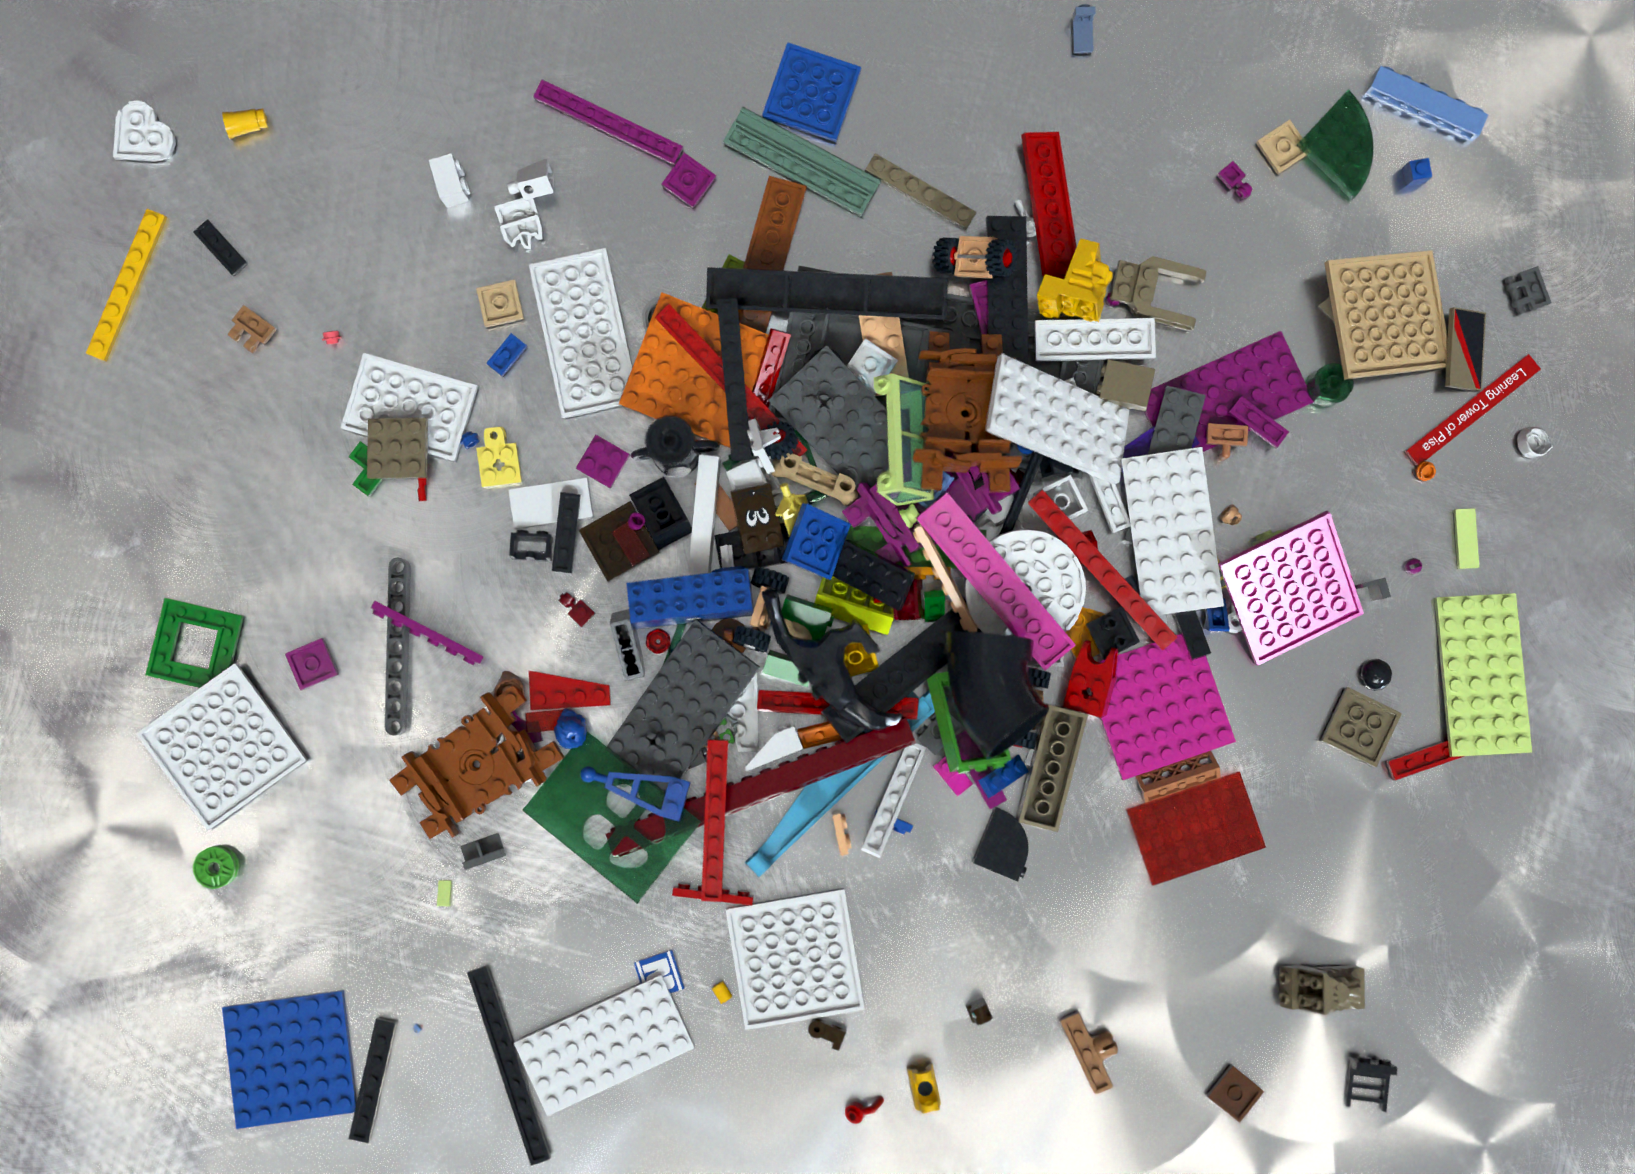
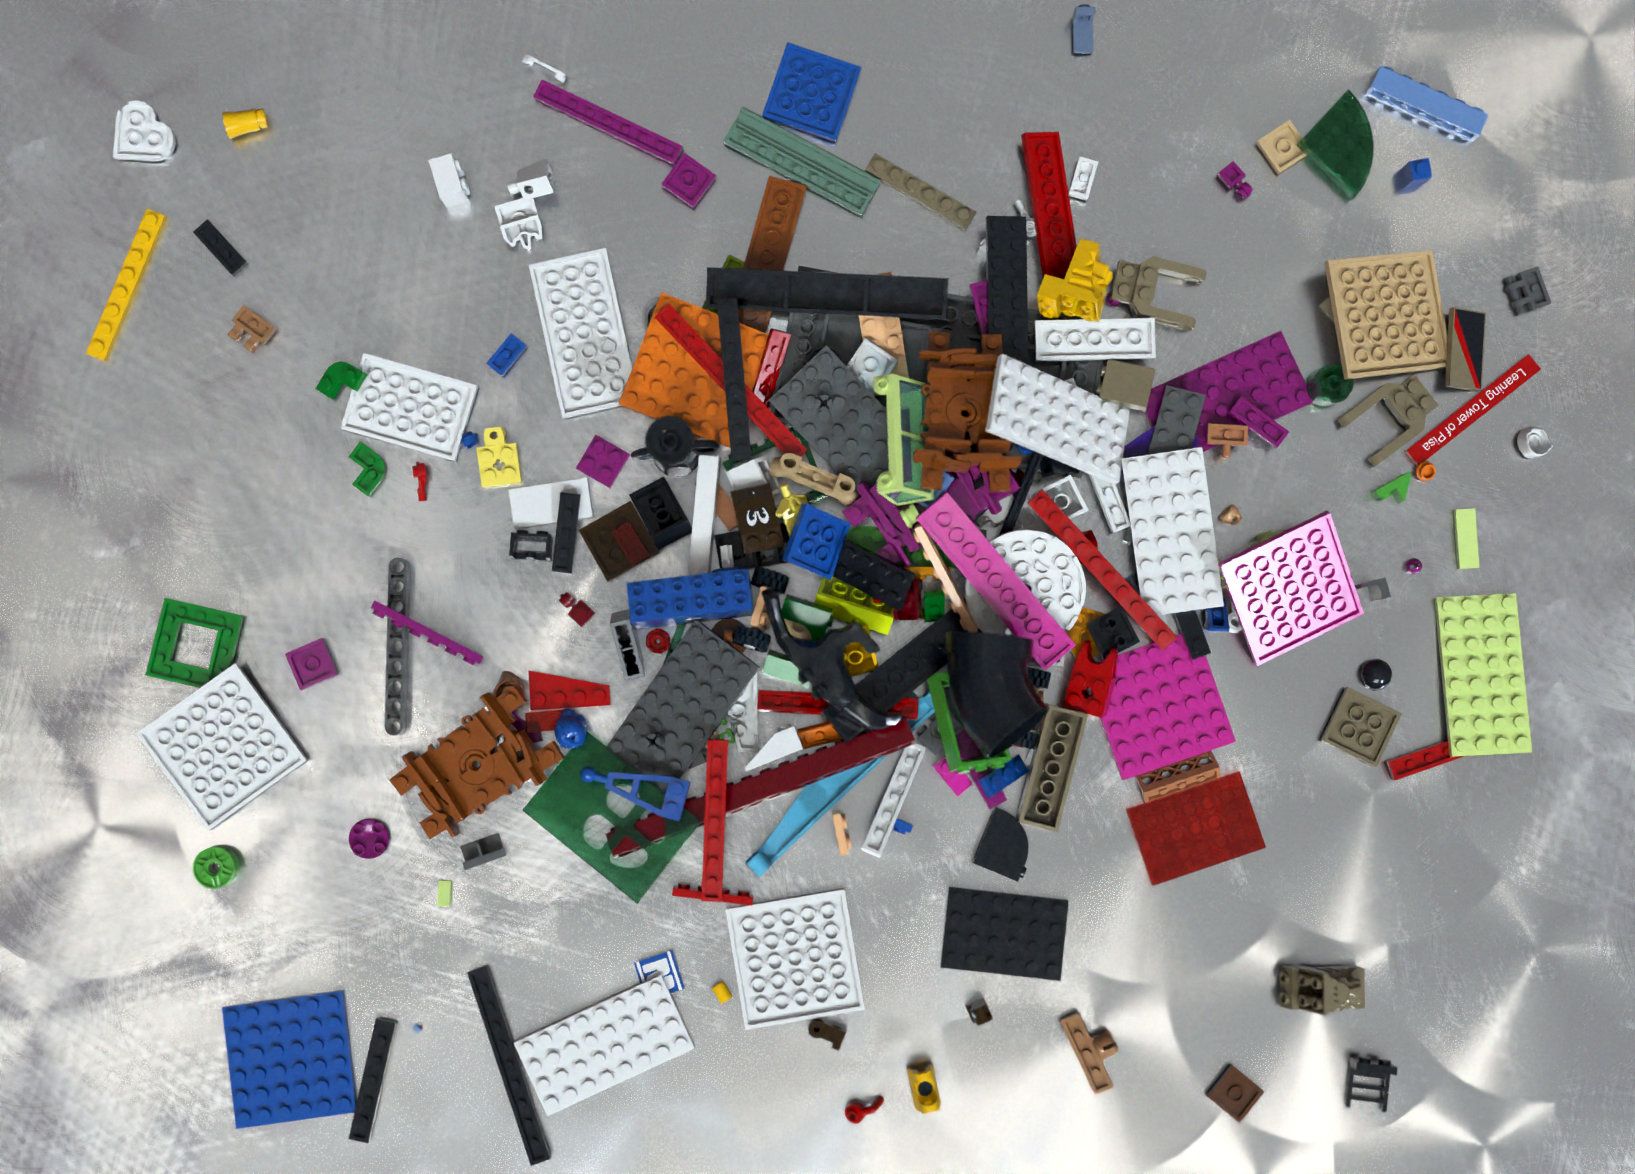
coral plate [322,330,342,344] -> none
dark tan plate [367,418,428,479] -> none
tan plate [476,279,524,328] -> none
magenta hinge [628,512,645,530] -> none
plate [747,418,798,474] -> none
plate [932,236,1018,279] -> none
none -> green plate [315,361,367,400]
none -> magenta dish [349,819,389,859]
none -> white piece [521,54,566,83]
none -> black plate [940,886,1069,981]
none -> white plate [1069,156,1098,201]
none -> dark tan plate [1337,374,1439,467]
none -> bright green slope [1370,471,1411,504]

